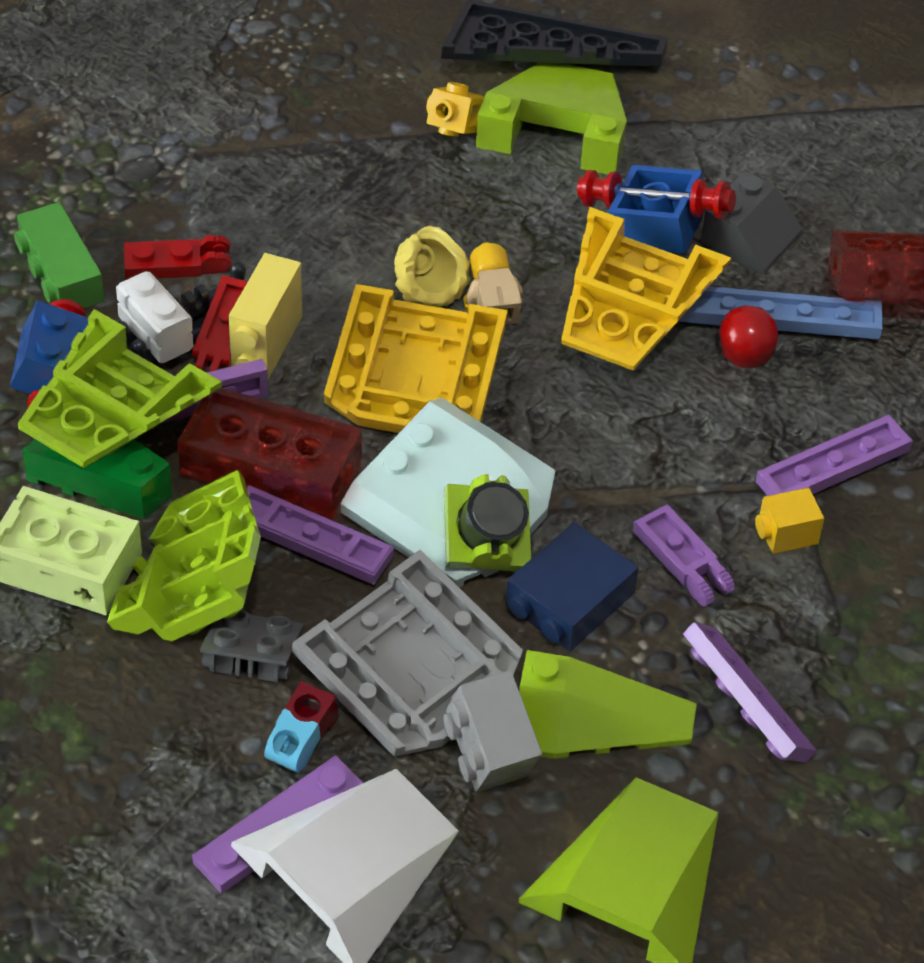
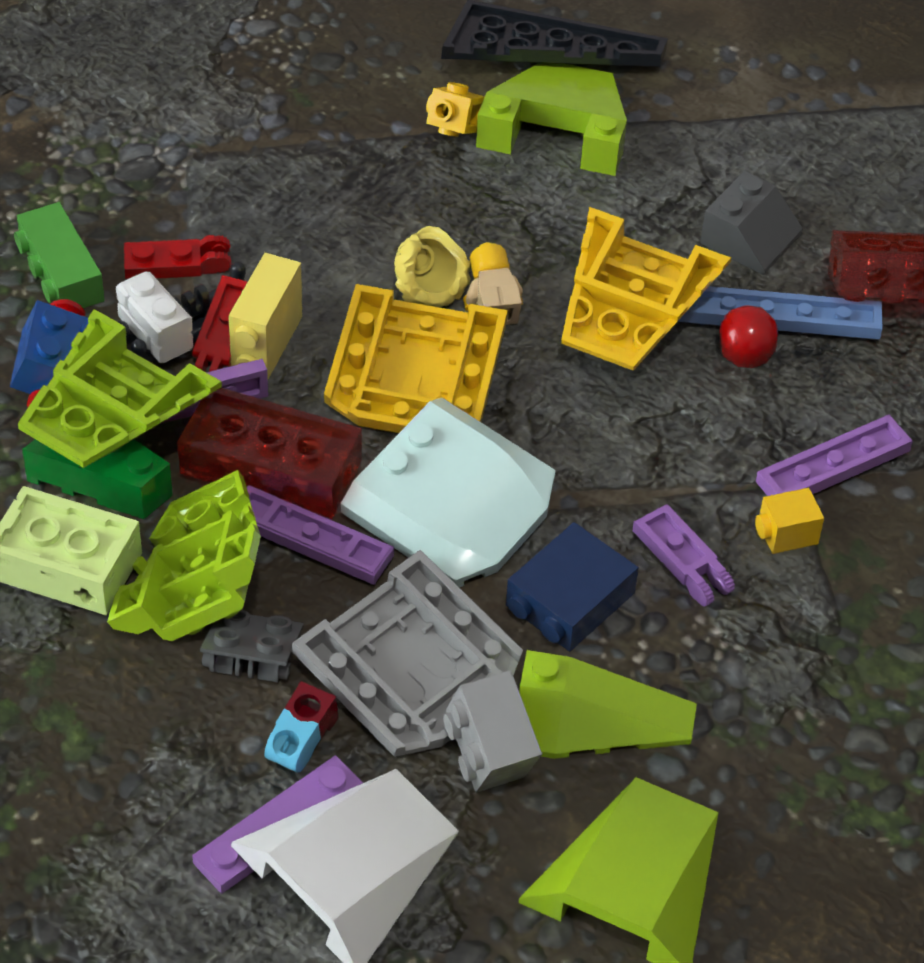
piece [444,474,531,571] -> none
blue brick [577,165,736,253] -> none
medium lavender plate [683,622,817,763] -> none

